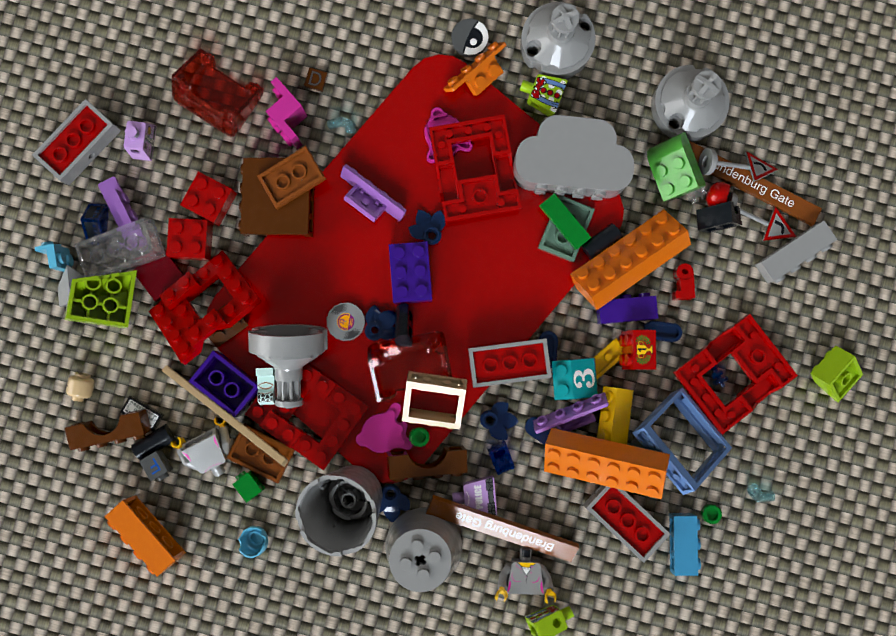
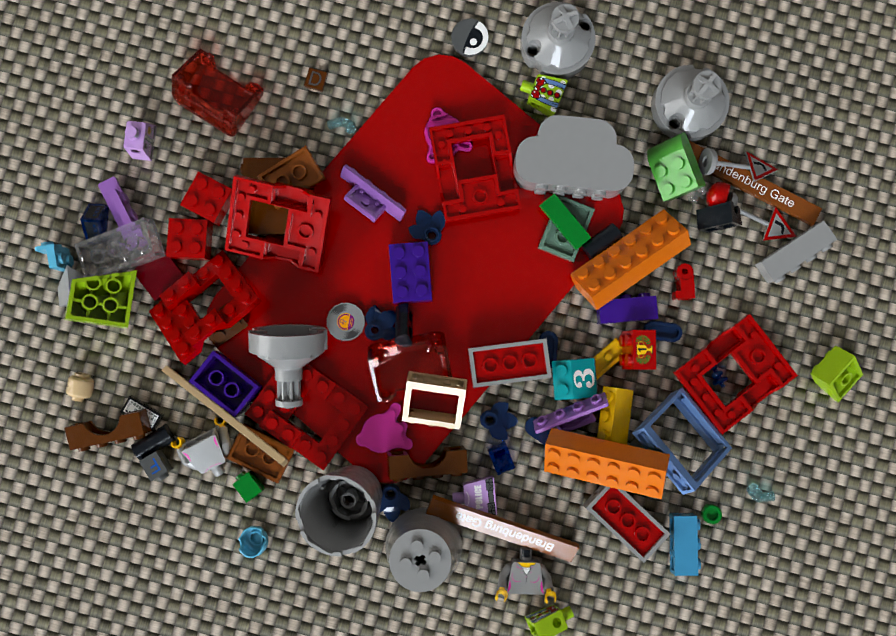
brick [32,99,121,185] -> none
orange brick [104,495,186,577] -> none
light aqua leg [256,368,277,405] -> none
dark pink bracket [266,77,307,149] -> none
green tile [409,427,429,447] -> none
orange bracket [444,41,507,96] -> none
none -> red piece [225,174,332,273]

